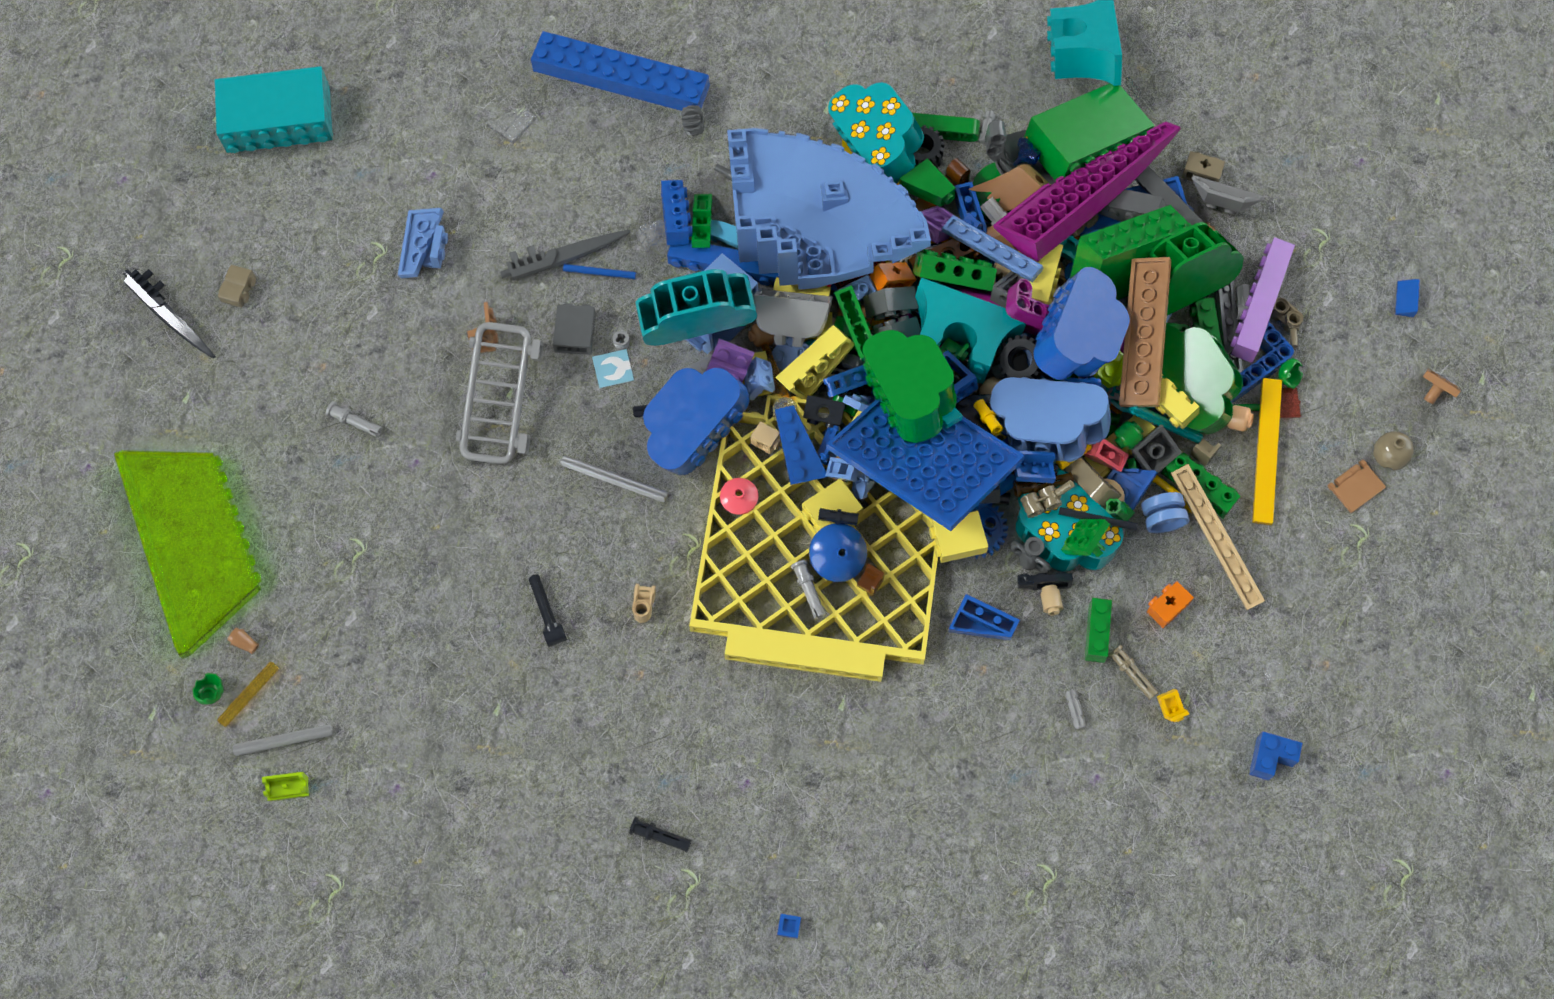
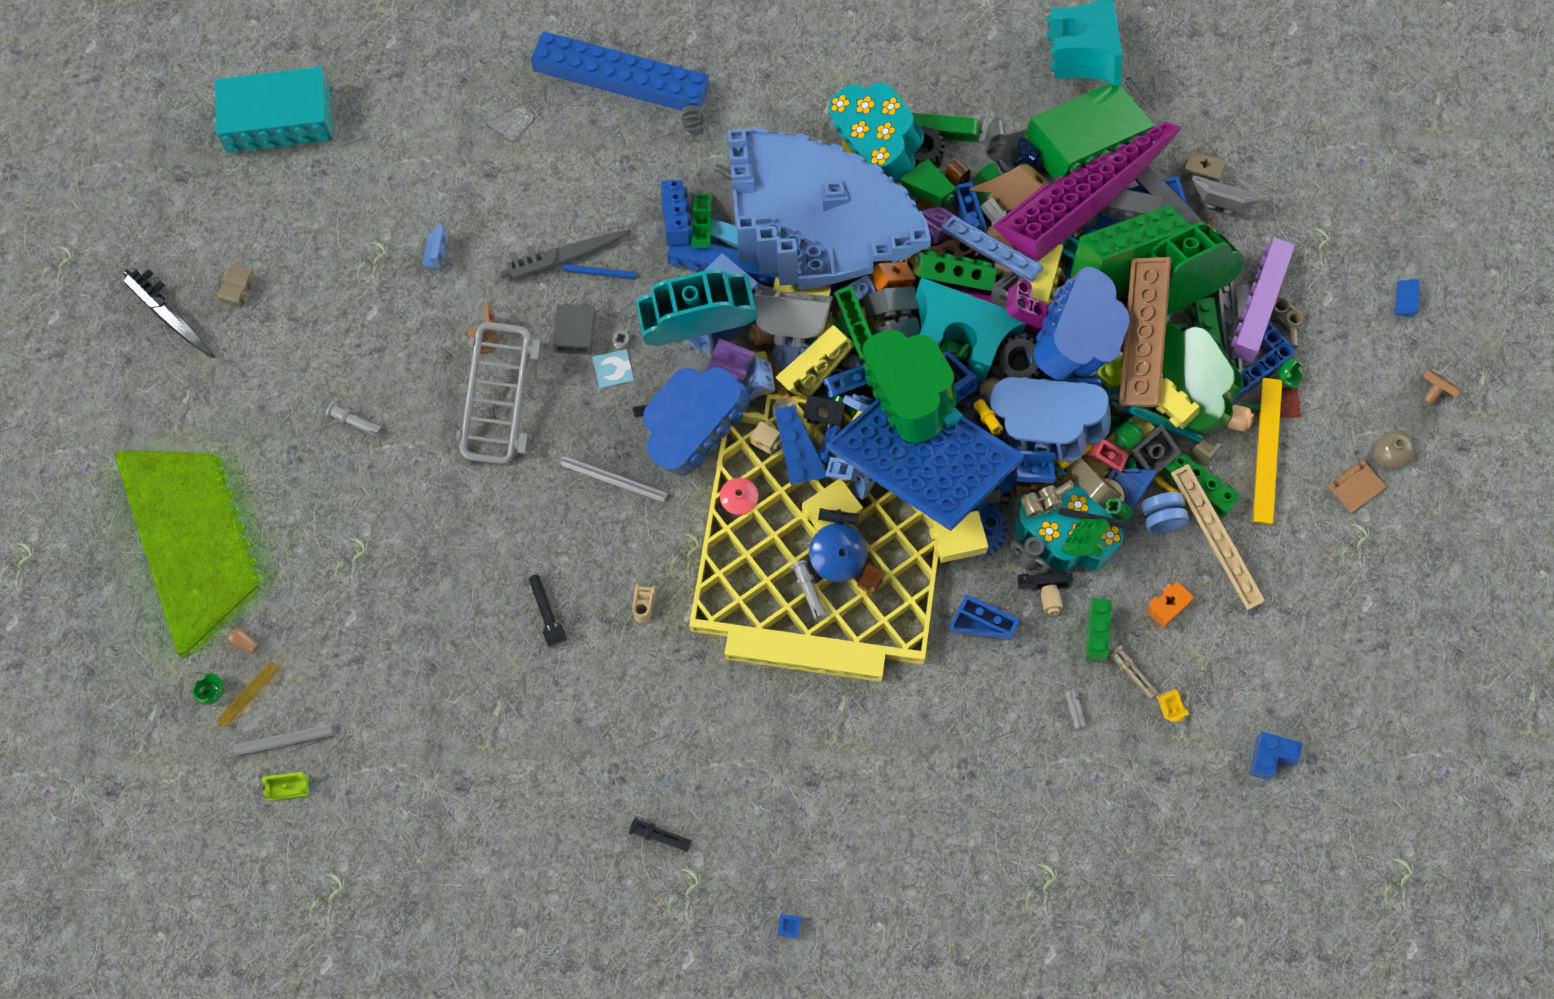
medium blue wing [398,208,444,278] -> none

